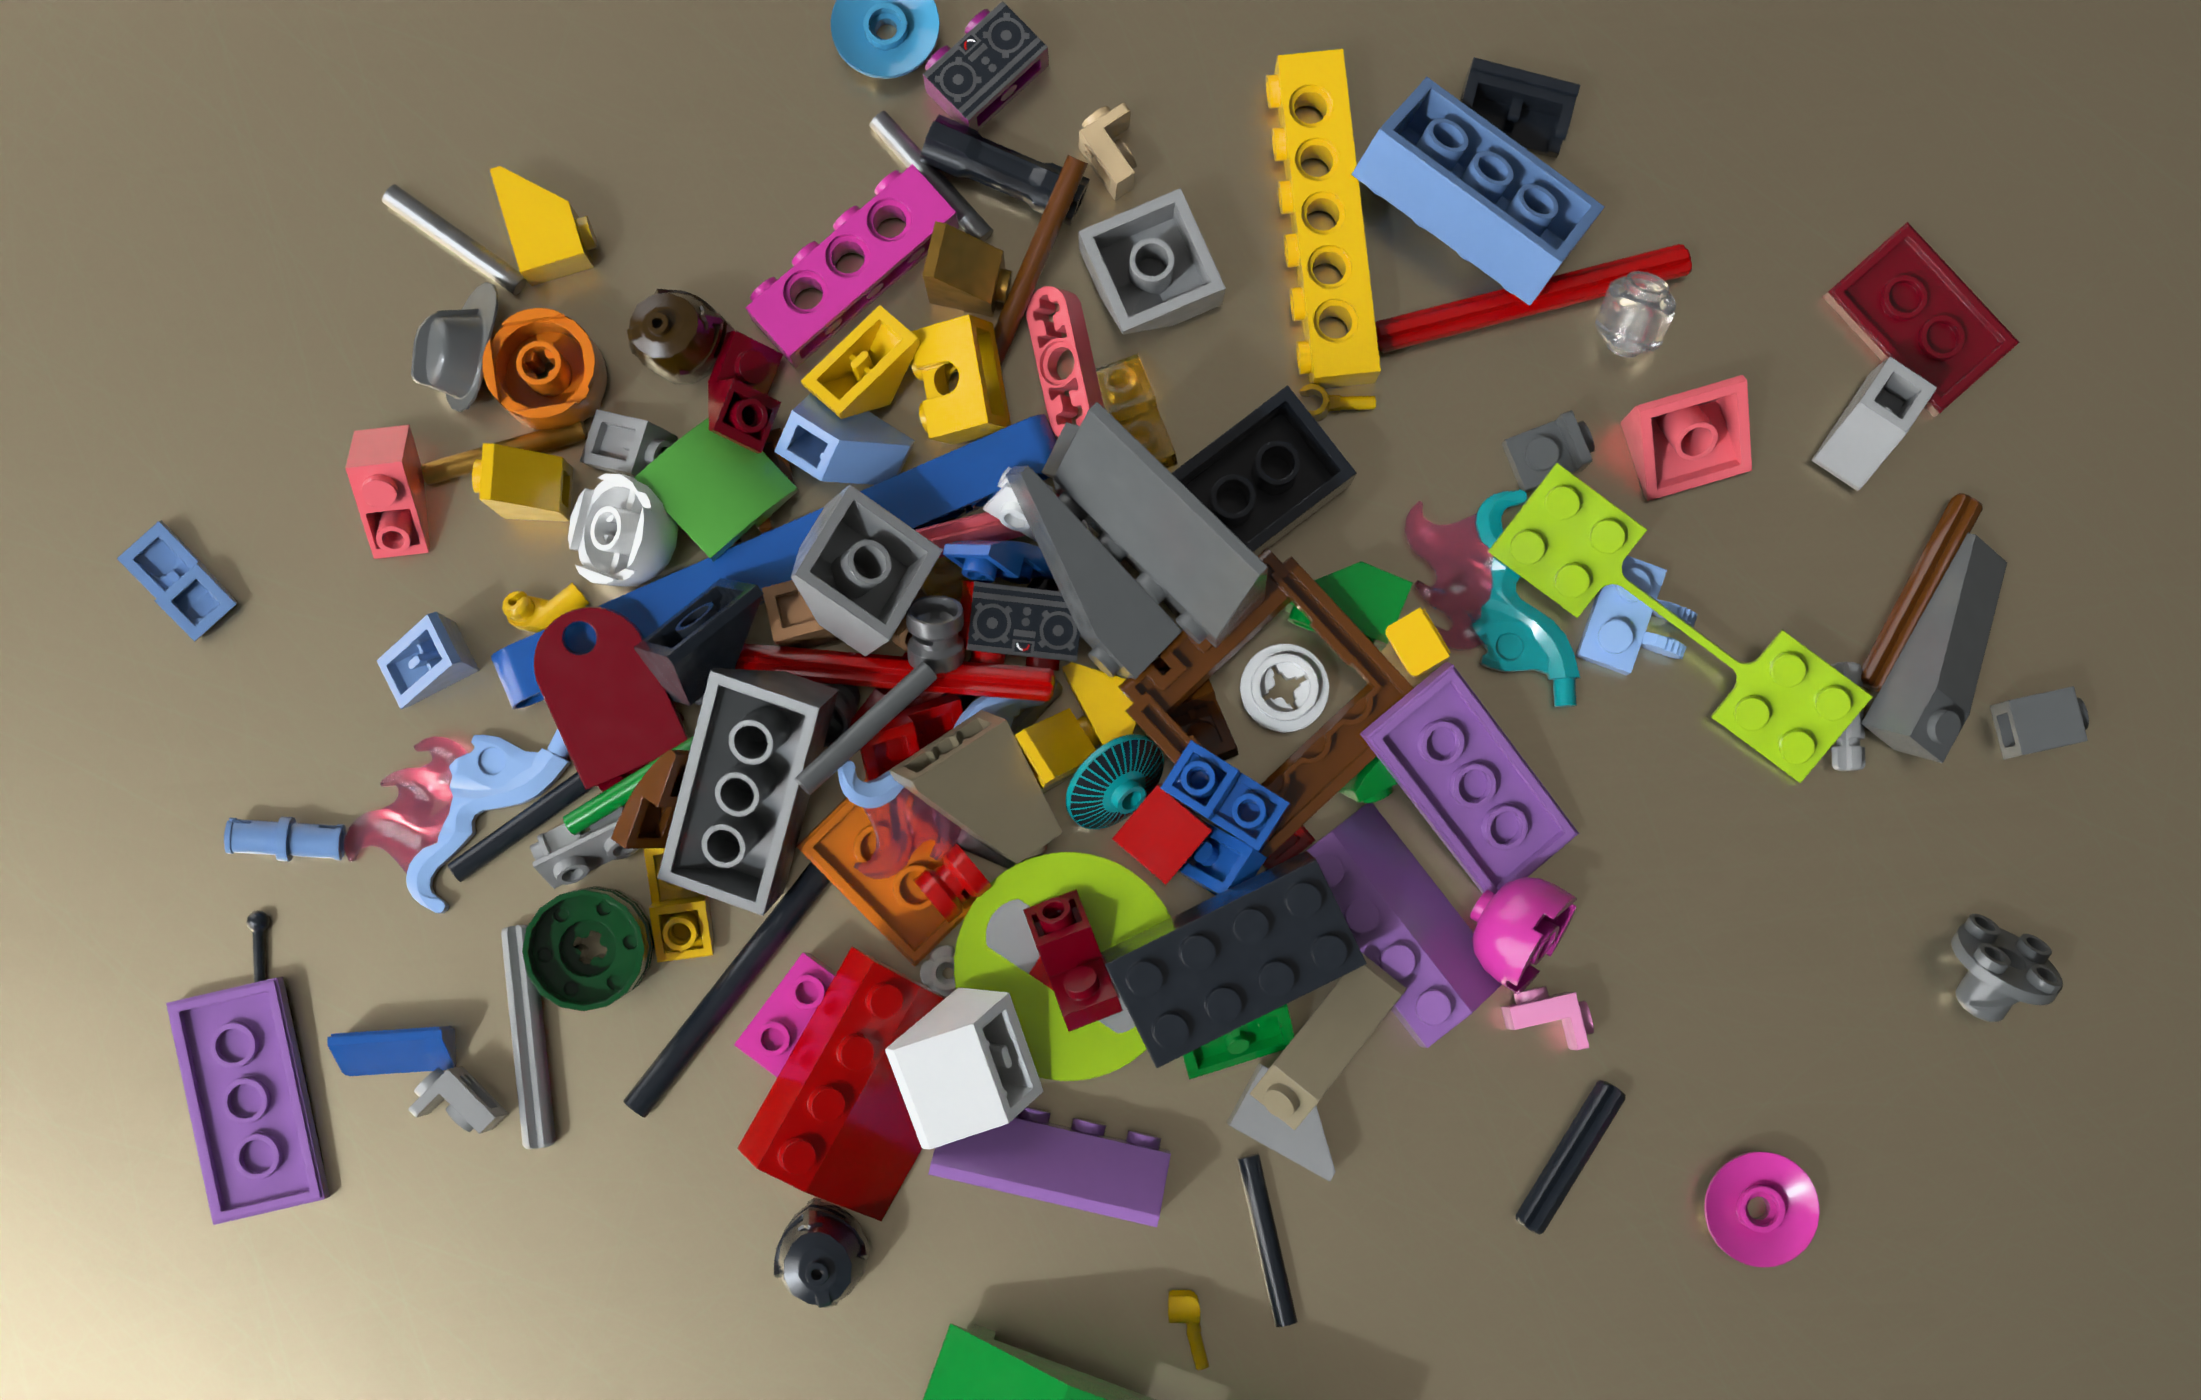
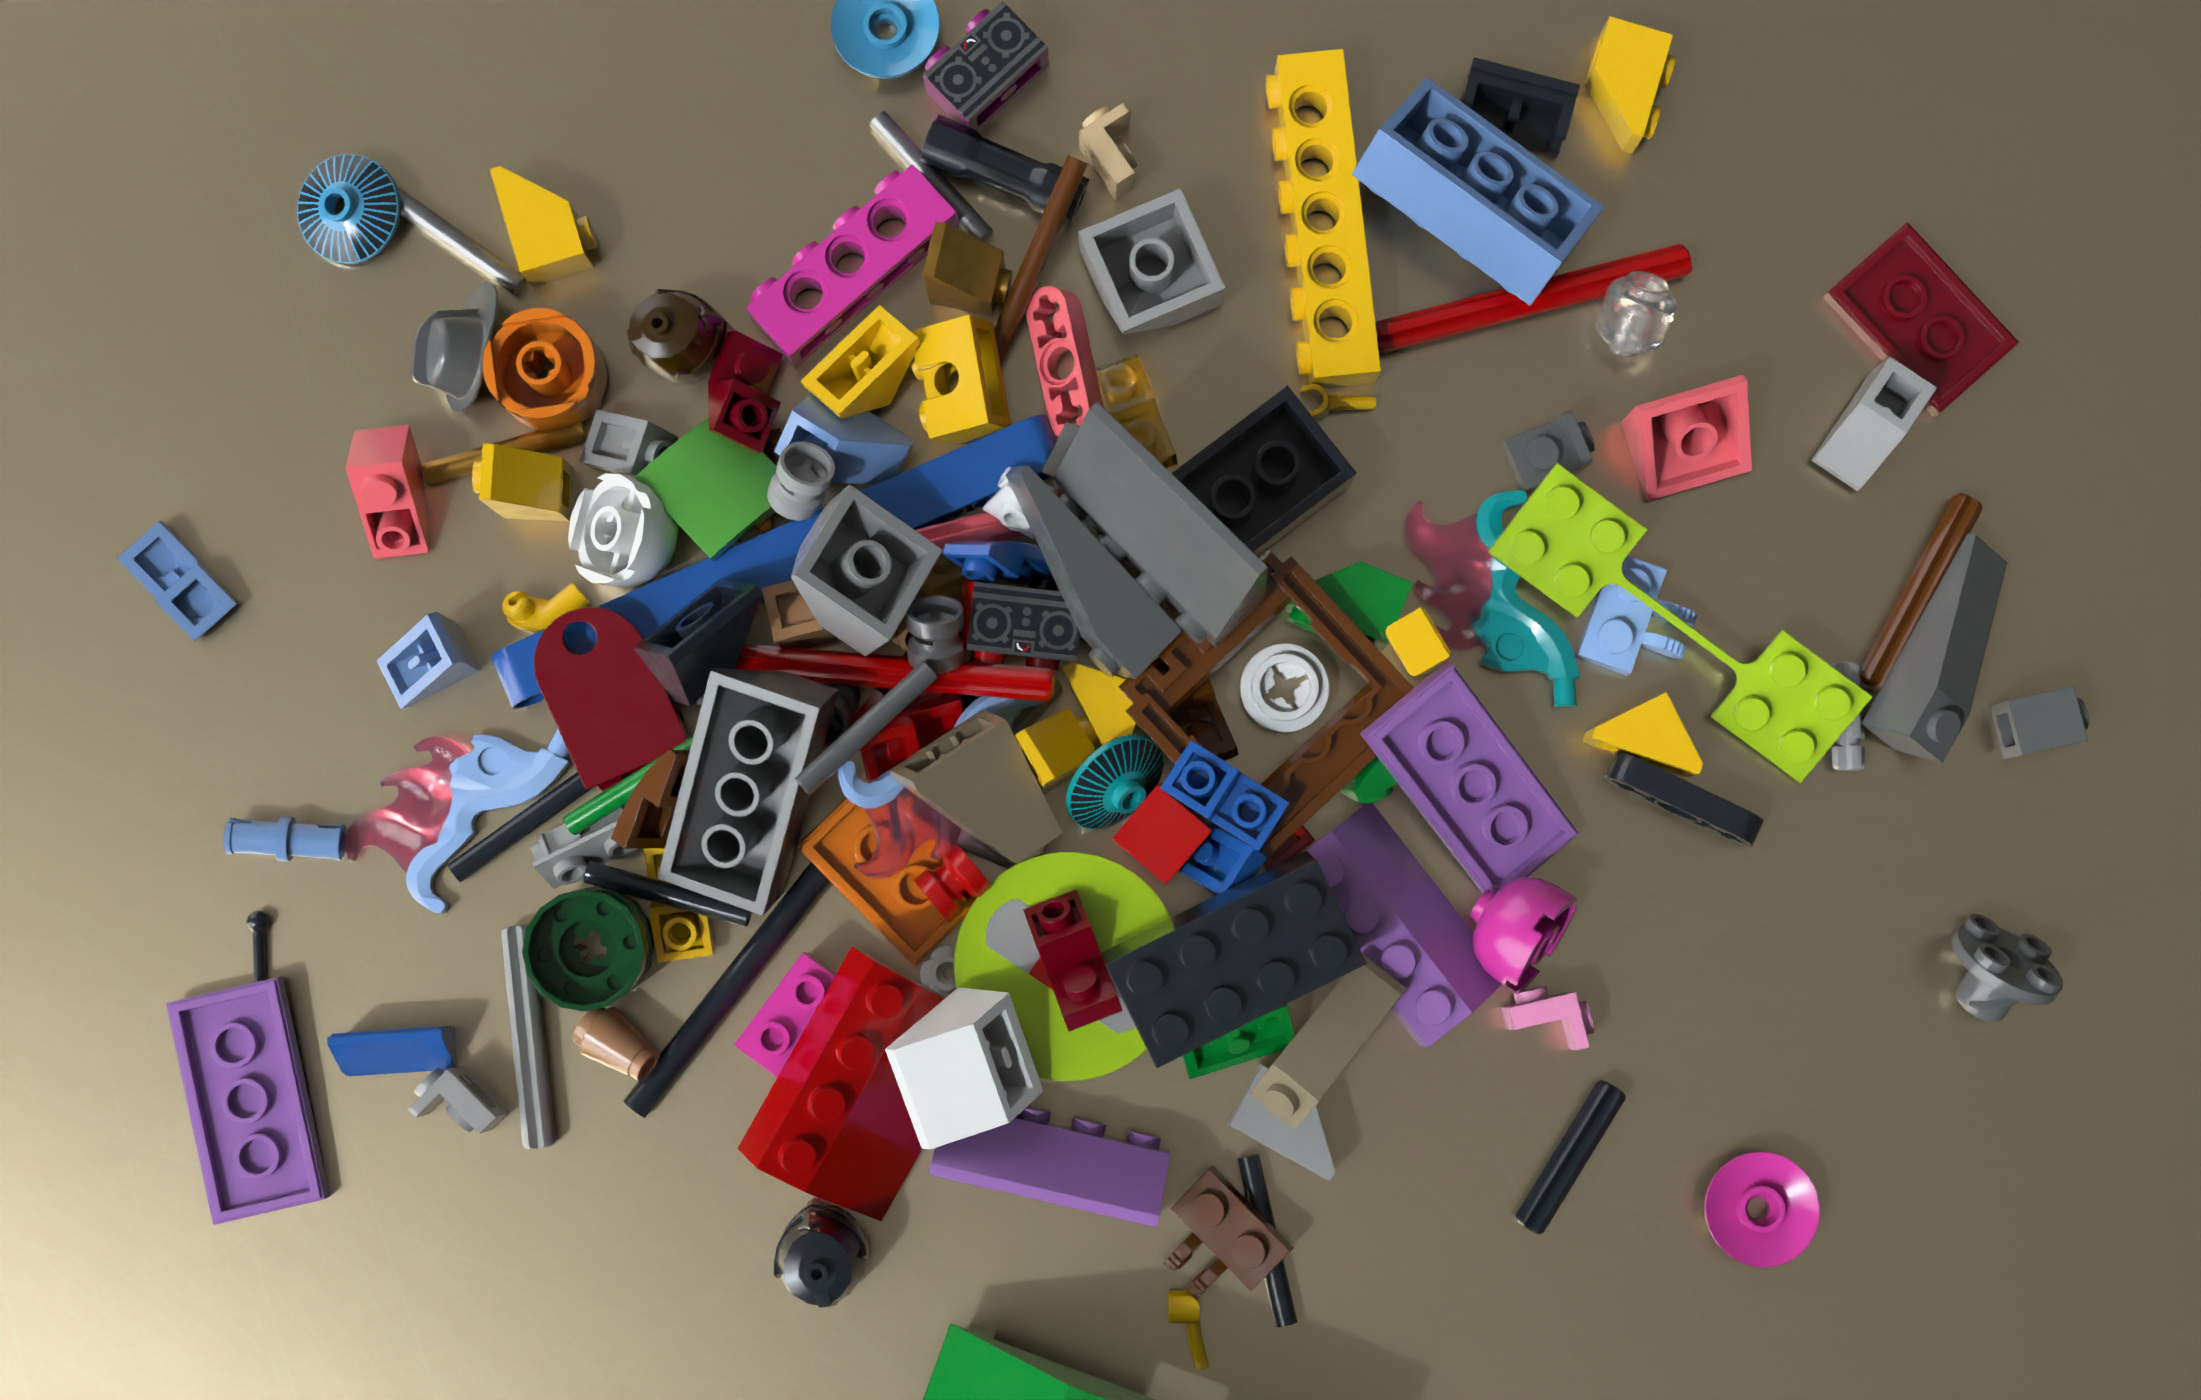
none -> dish [297,154,401,264]
none -> medium nougat cone [573,1007,660,1081]
none -> black bar [583,861,752,927]
none -> light grey wheel [767,441,835,521]
none -> reddish brown hinge [1163,1166,1294,1299]
none -> yellow slope [1582,692,1703,778]
none -> yellow slope [1585,16,1676,154]
none -> black beam [1604,752,1764,847]

